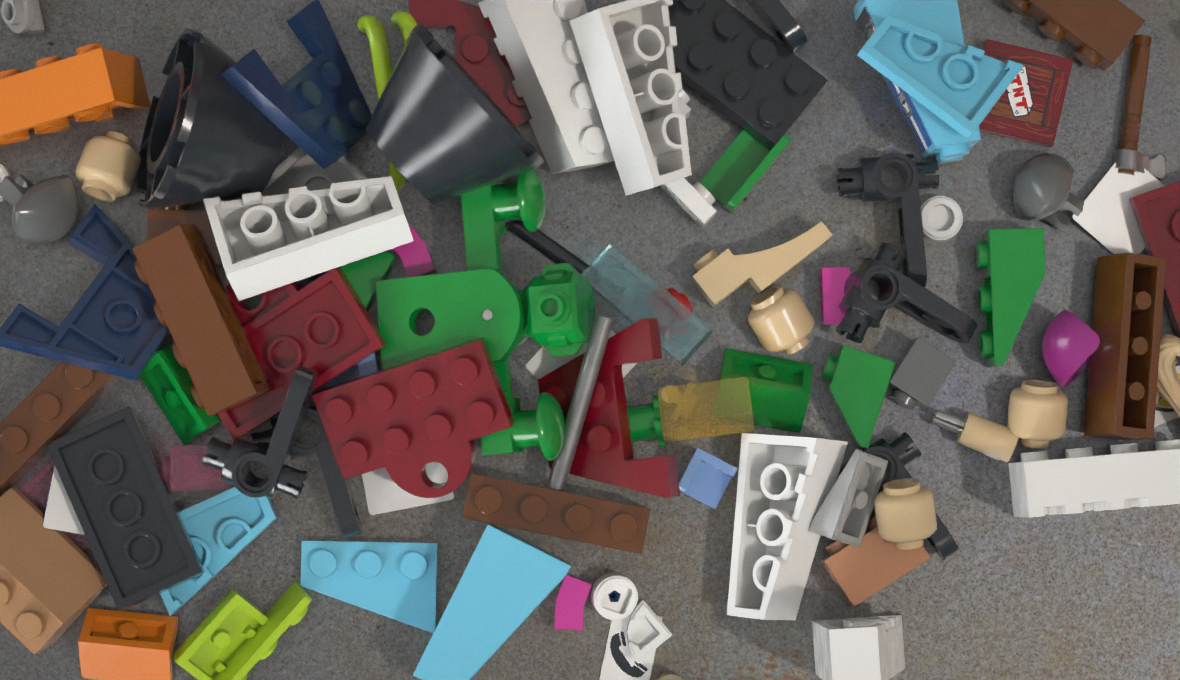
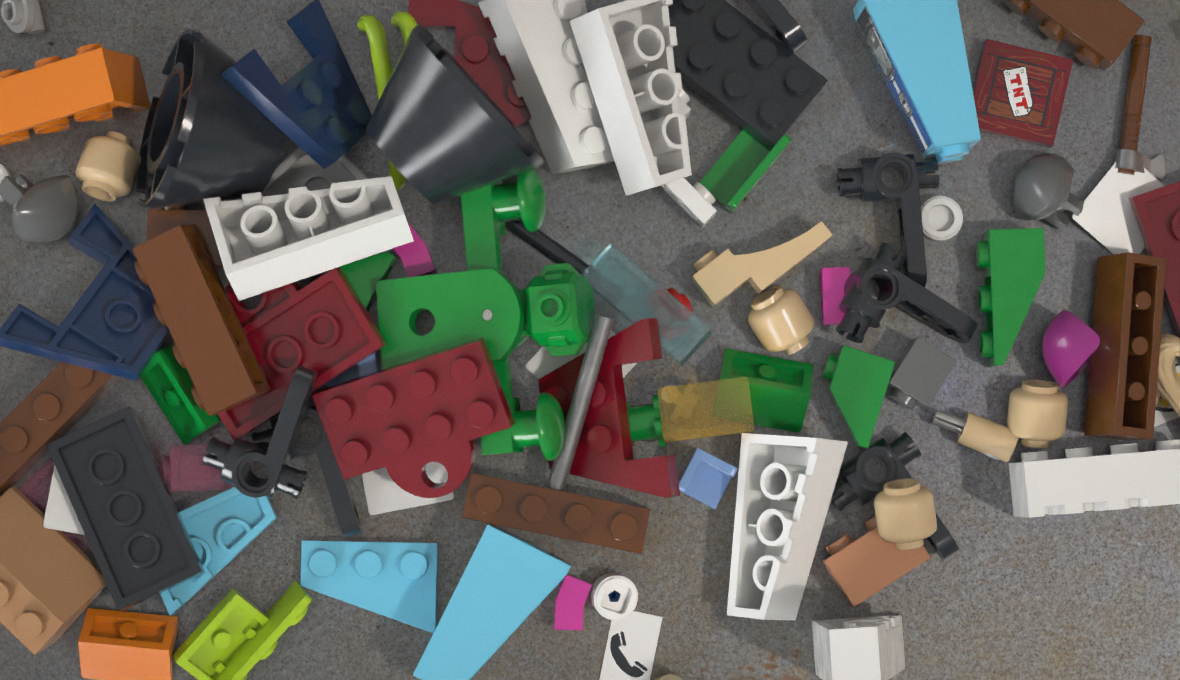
white tile [627,600,673,664] -> none
light grey slope [809,449,888,548] -> none
medium azure wing [857,15,1024,139] -> none

